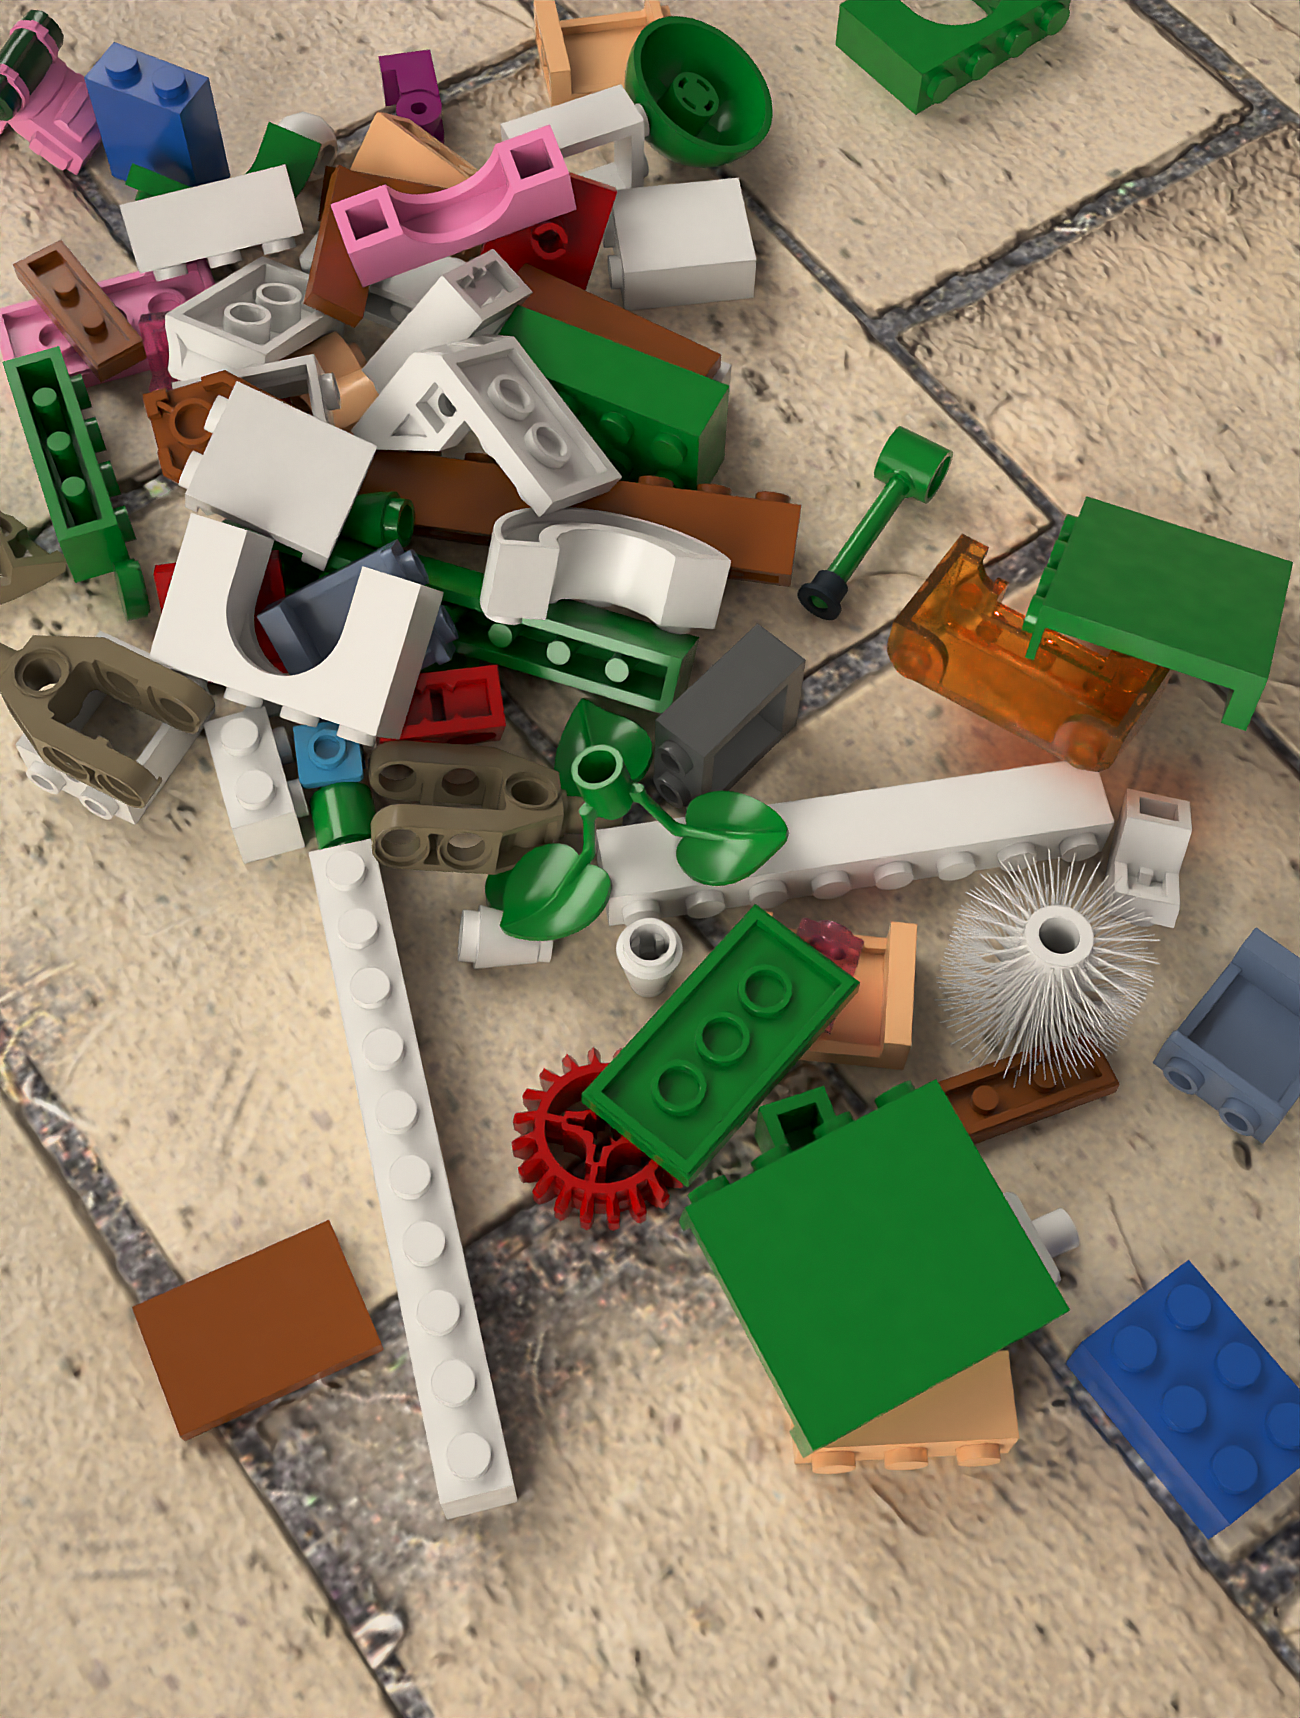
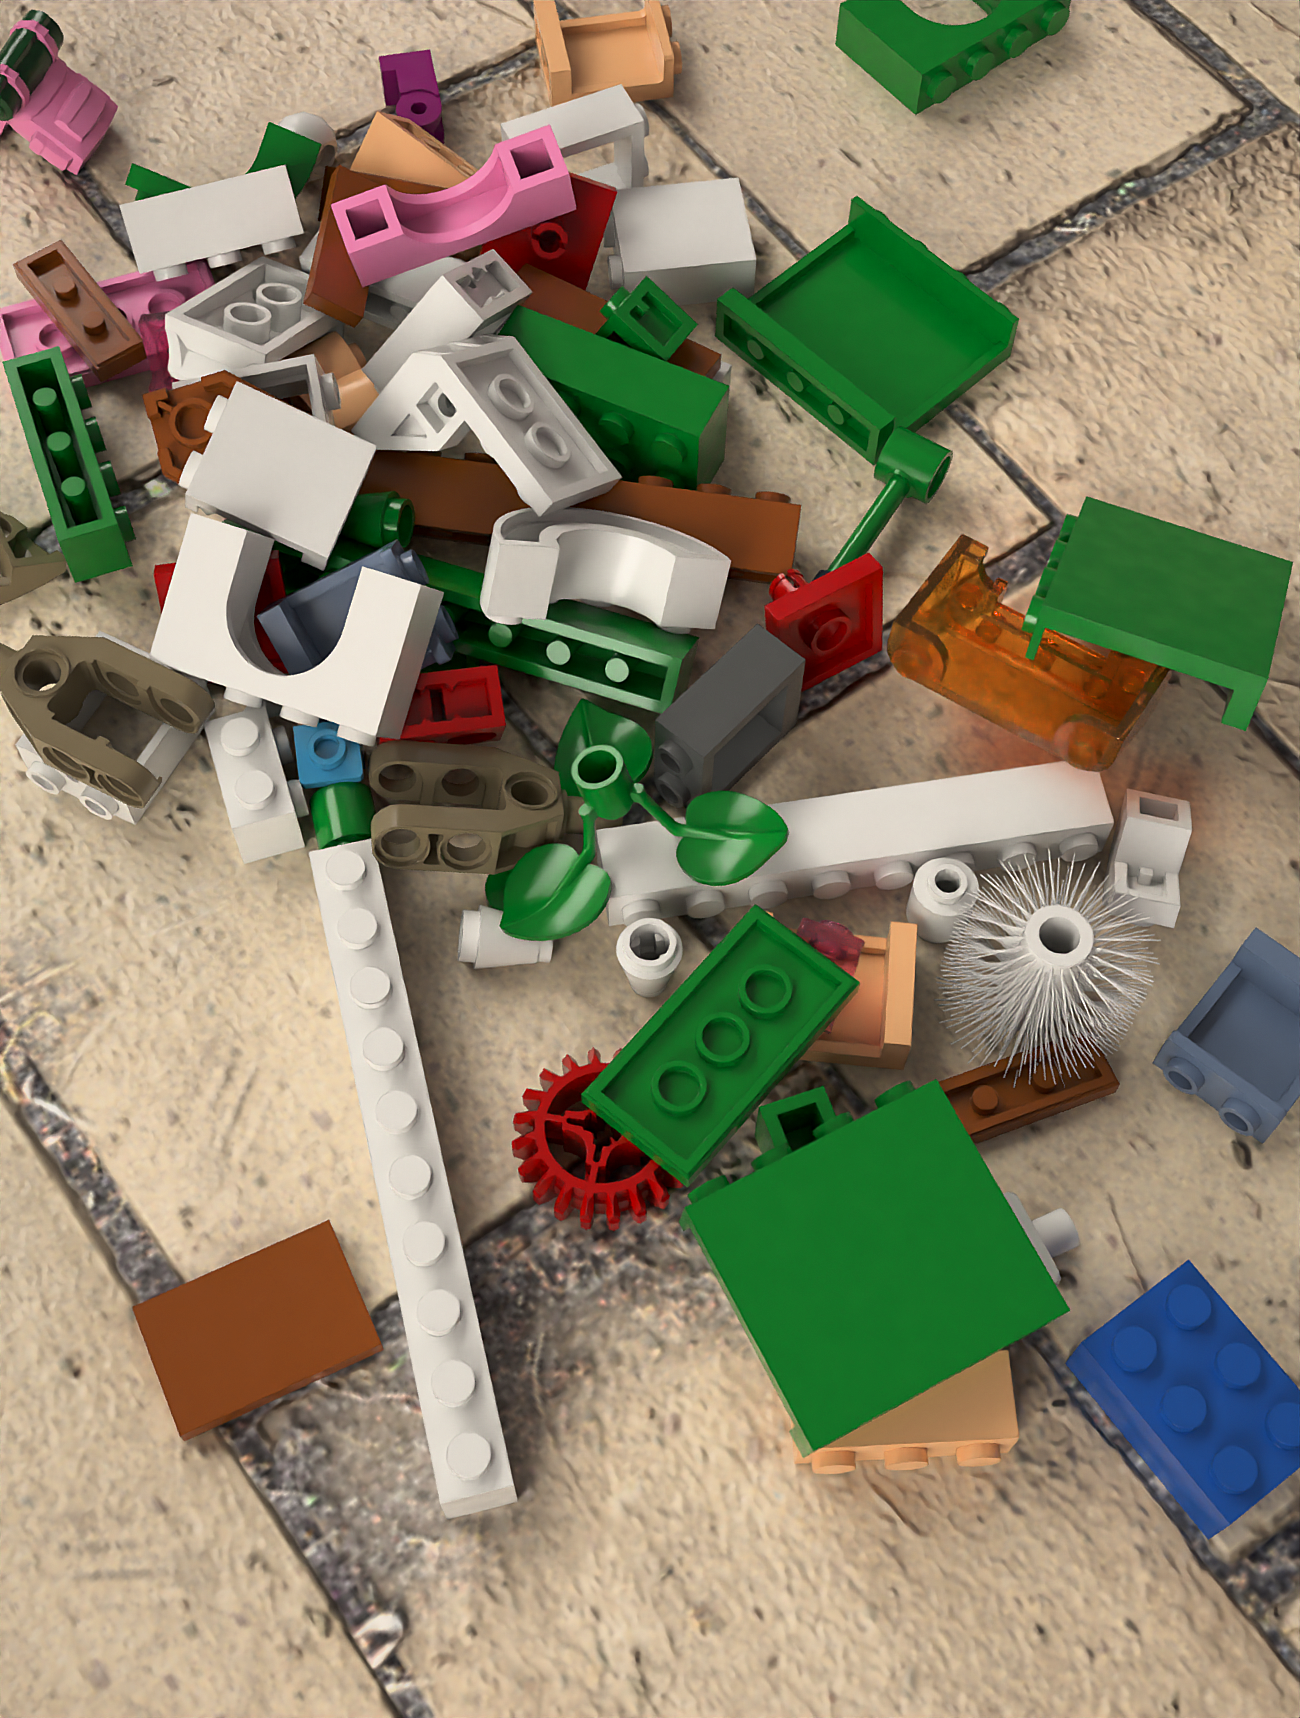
blue brick [84,42,231,187] -> none
green tile [113,558,150,621] -> none
green piece [624,16,773,168] -> none
none -> green bracket [596,276,698,361]
none -> green panel [715,196,1019,466]
none -> red tile [764,553,883,692]
none -> white brick [906,857,979,943]

